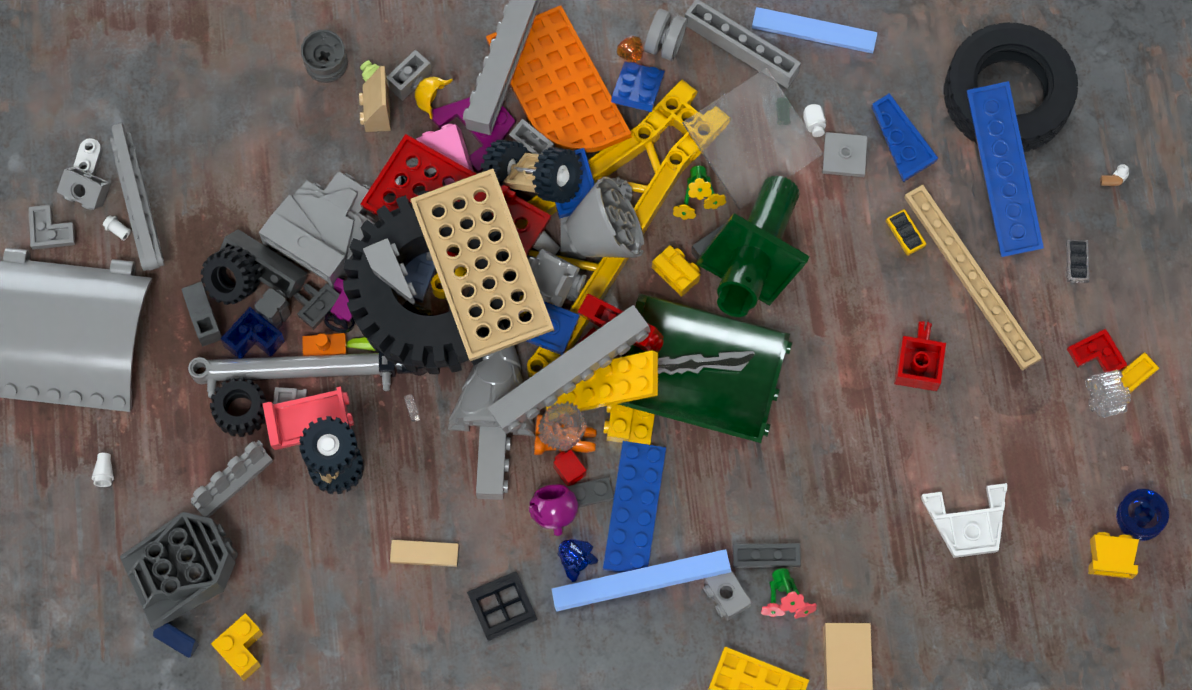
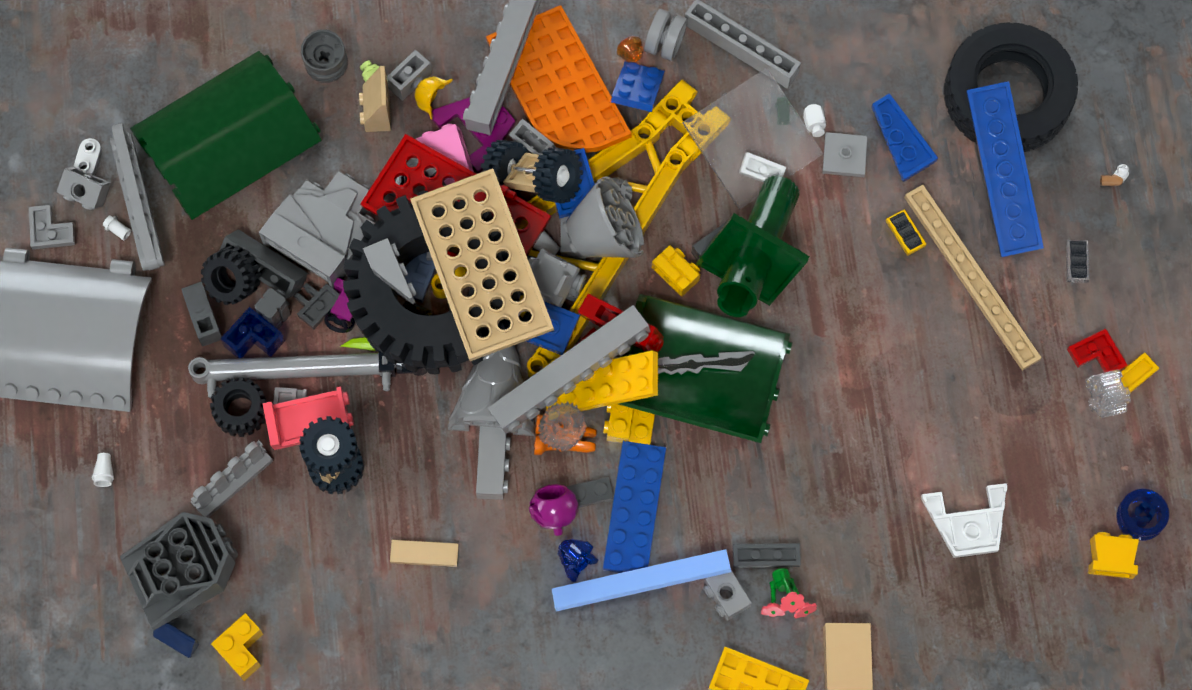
orange tile [302,333,347,356] -> none
clear tile [404,394,420,422] -> none
black piece [467,571,537,642] -> none
red brick [553,450,587,486] -> none
yellow plant [673,166,726,220] -> none
light blue tile [752,7,877,54] -> none
red brick [894,321,946,392] -> none
none -> dark green panel [130,51,322,220]
none -> white plate [739,152,786,183]

